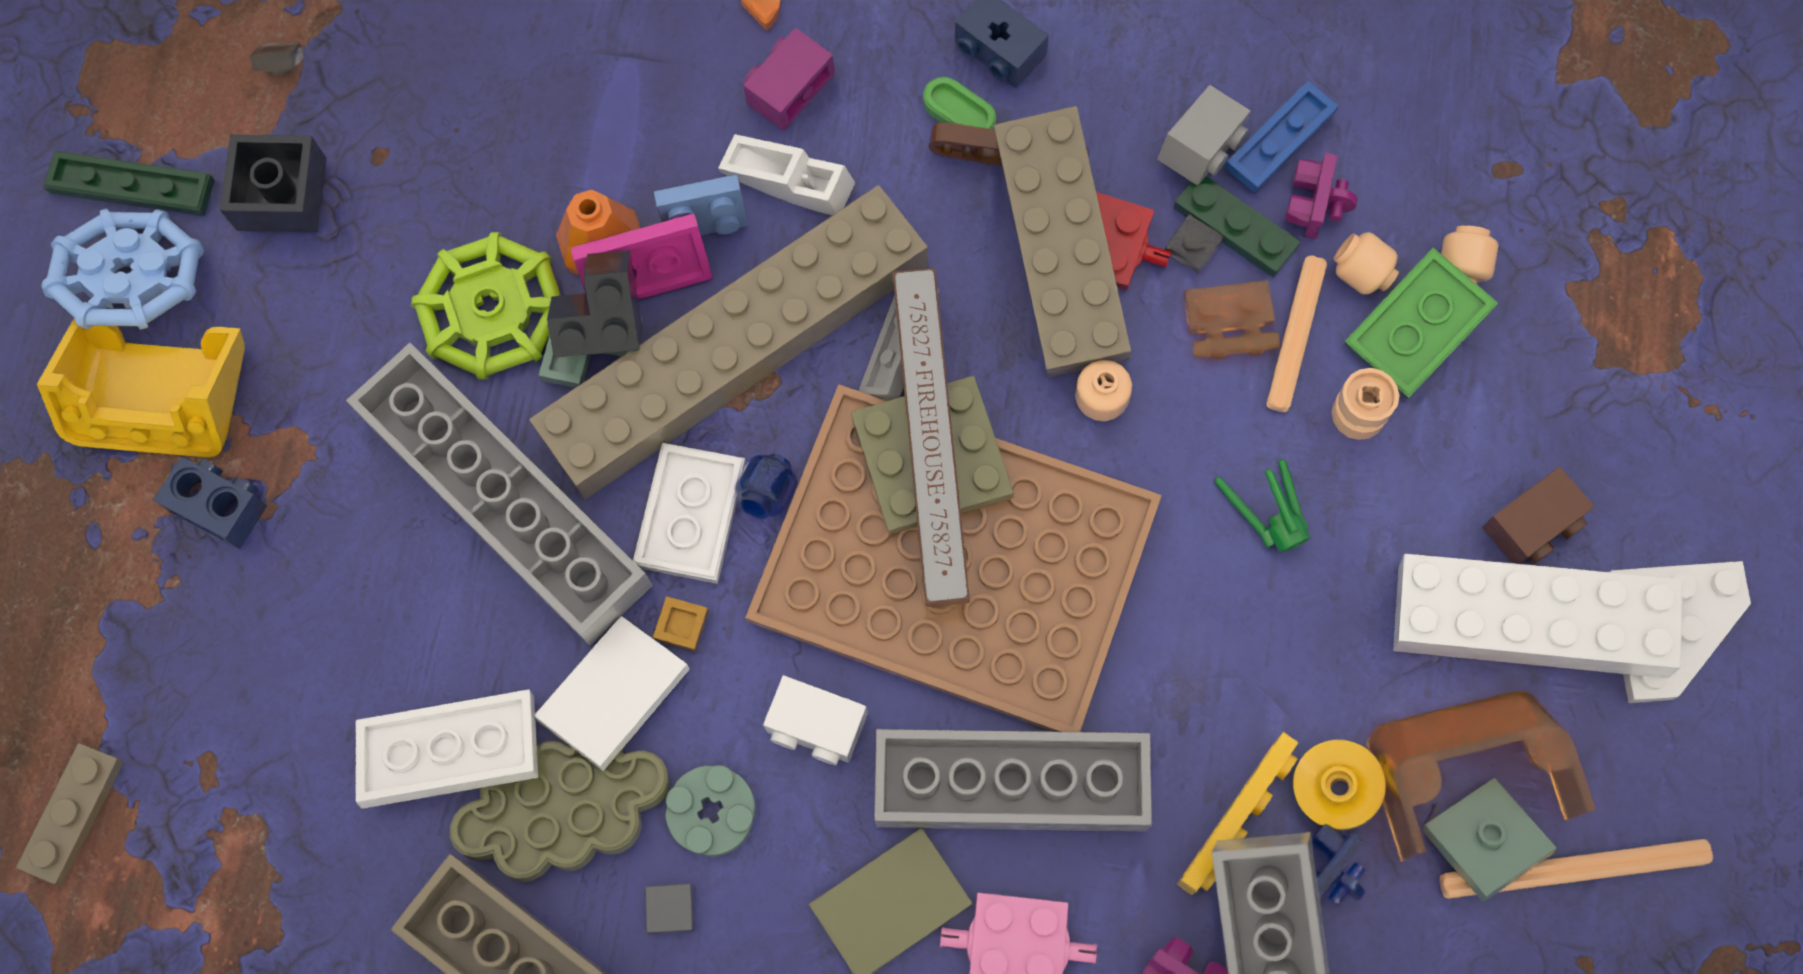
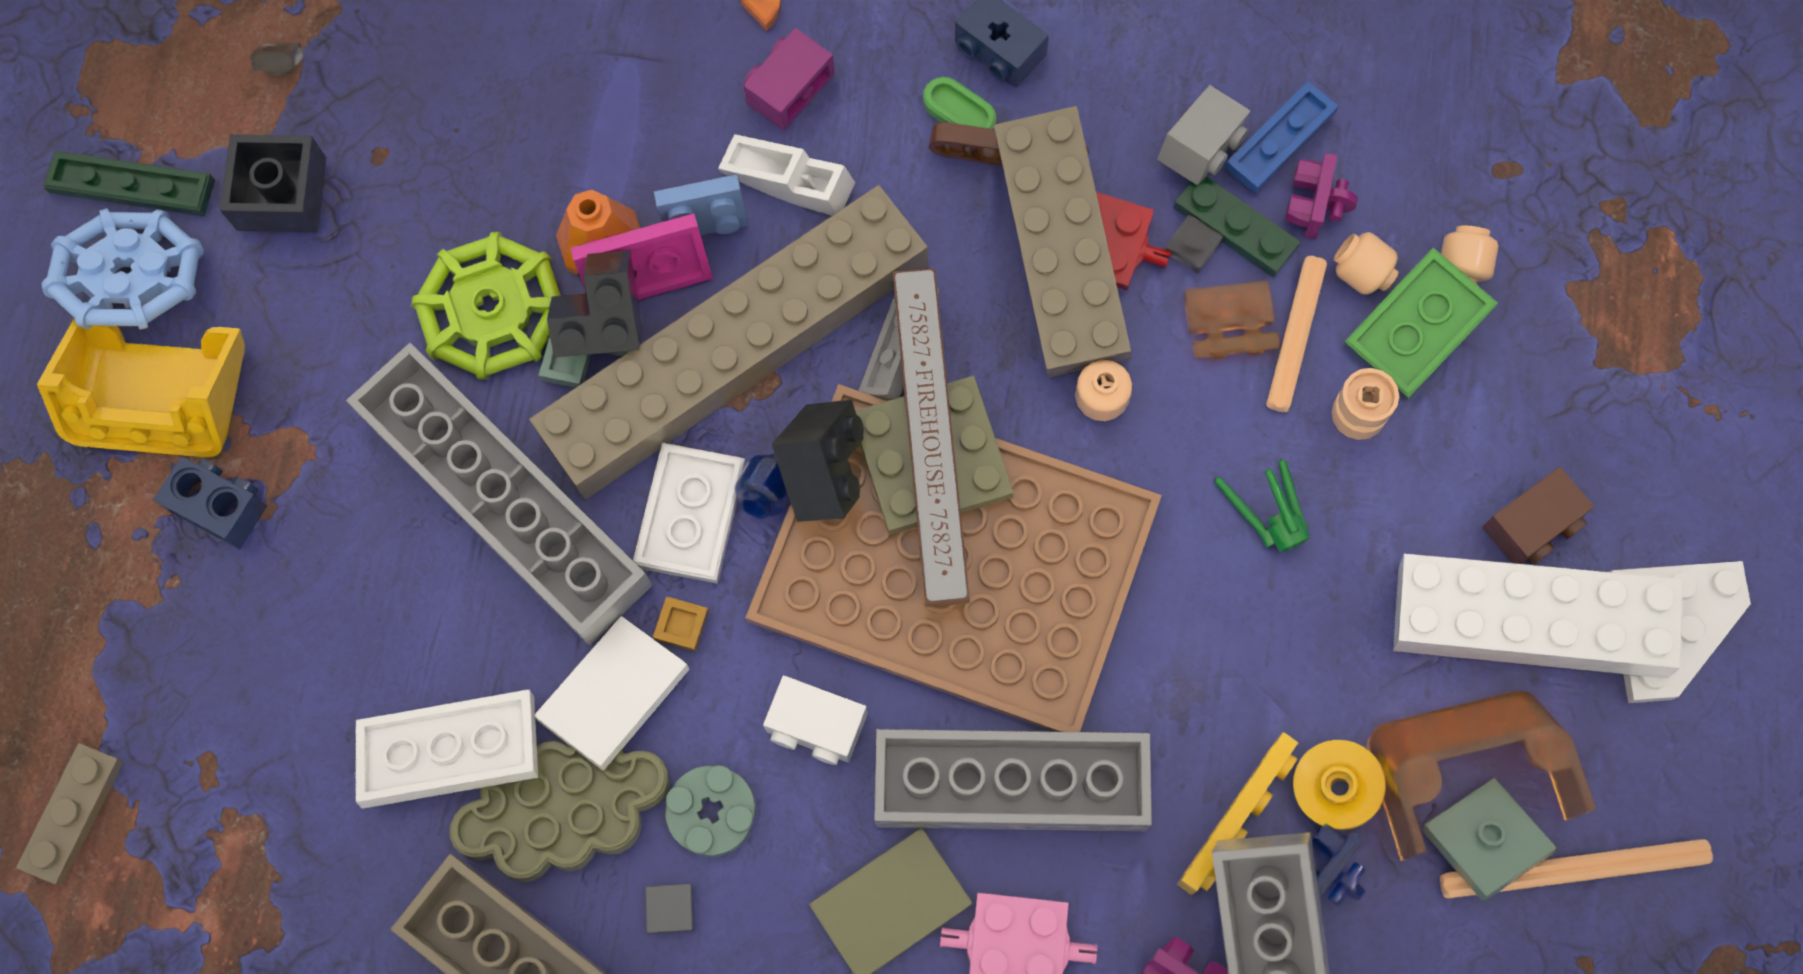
none -> black brick [771,400,864,522]

